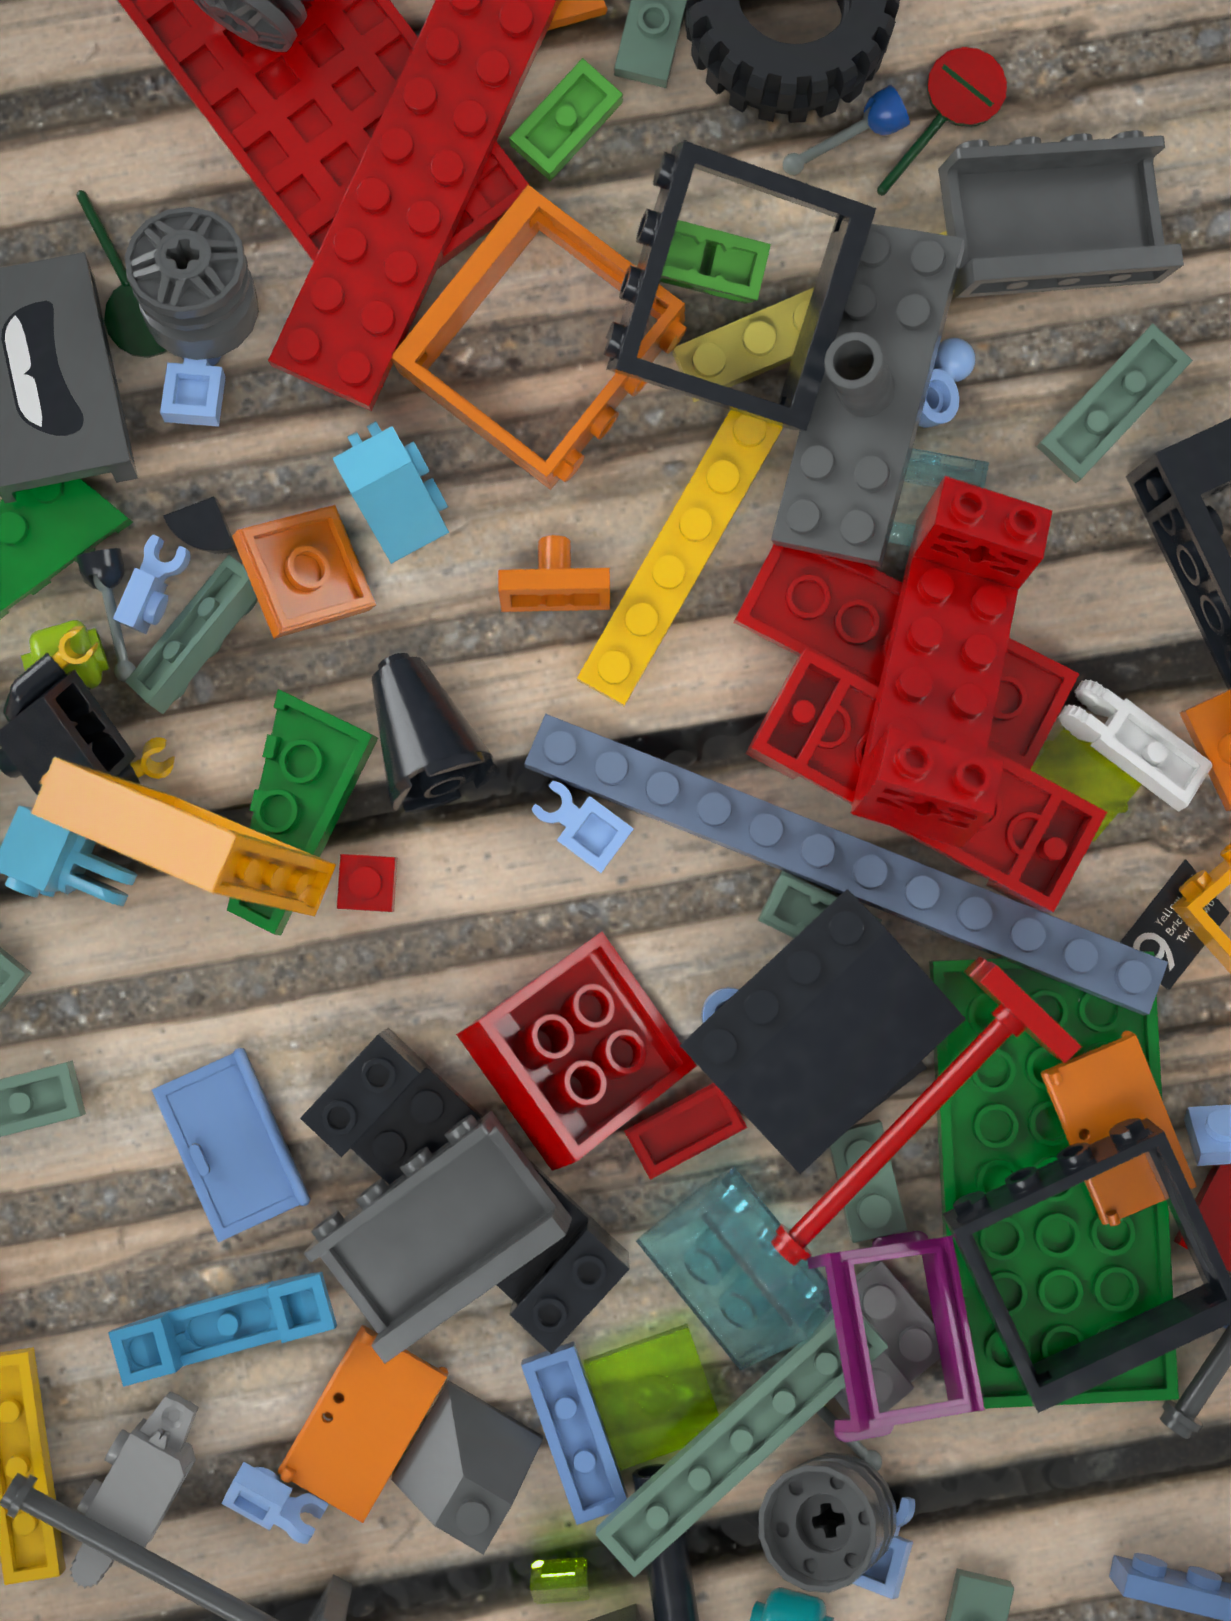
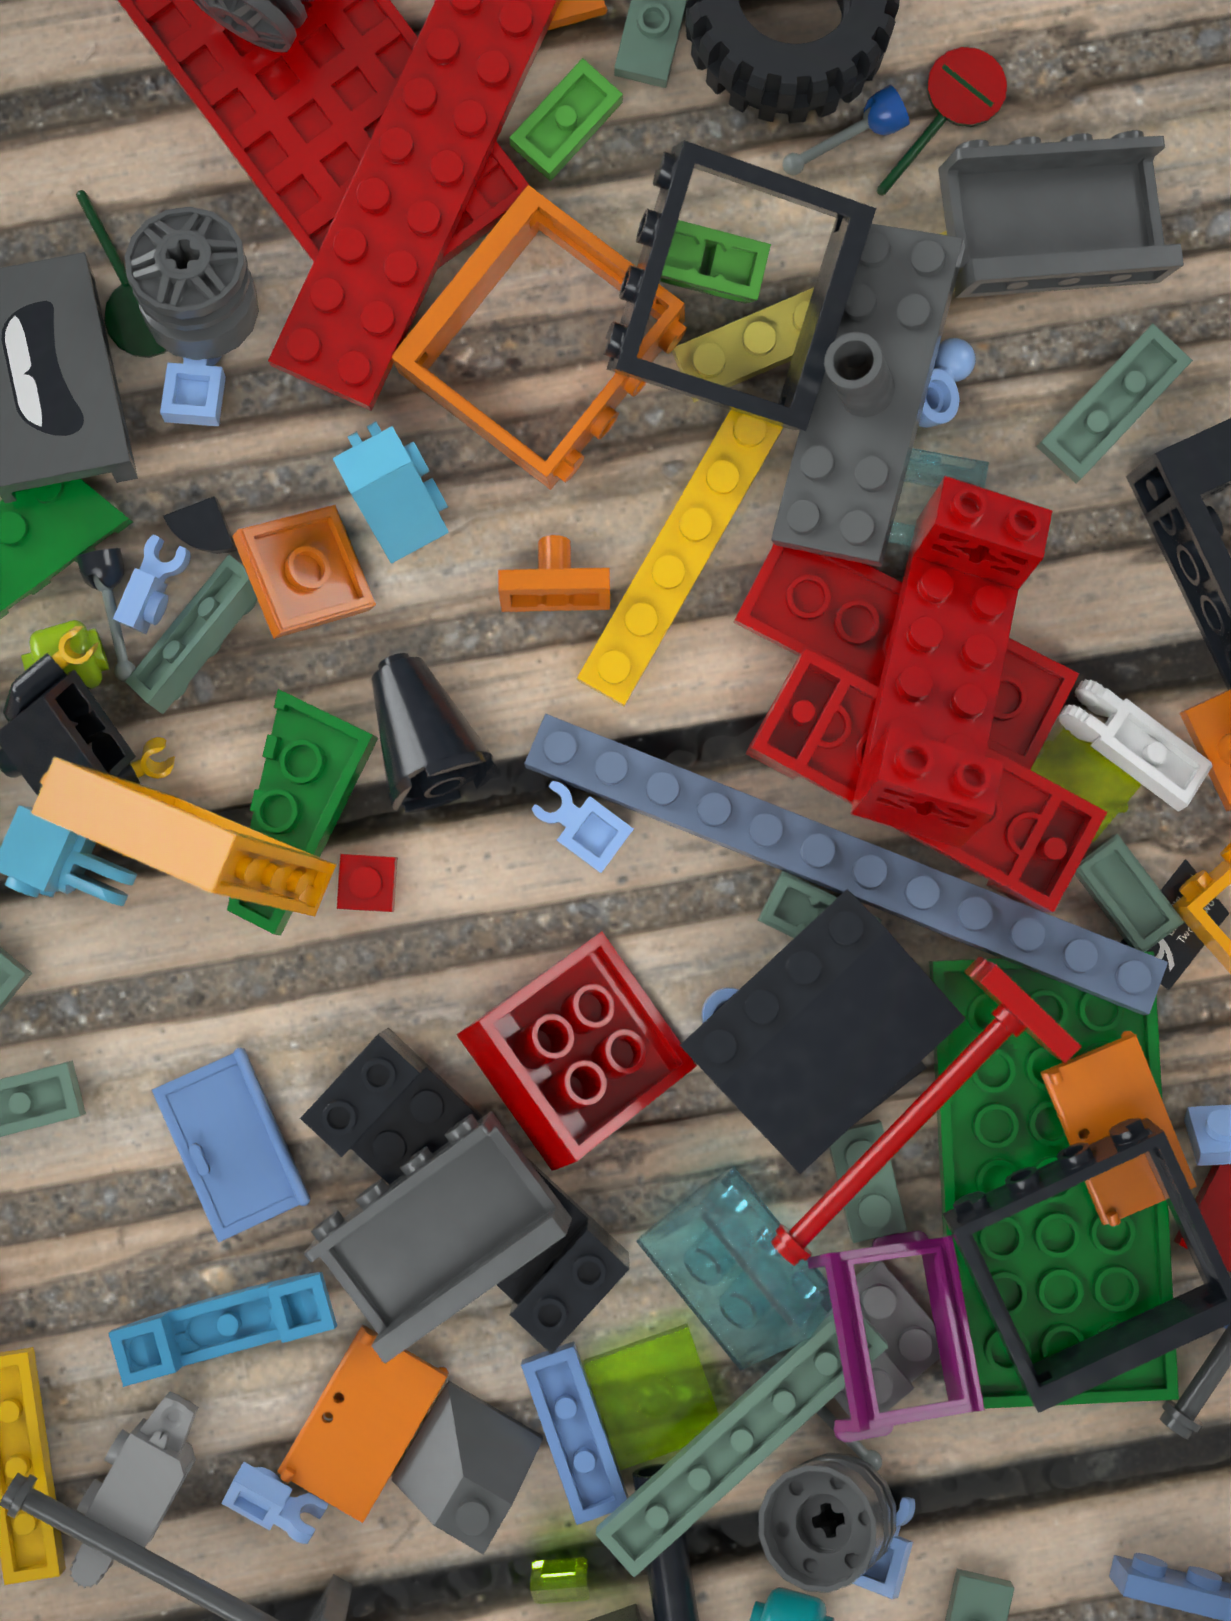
red tile [624,1082,748,1180] -> none
none -> sand green tile [1075,834,1185,952]

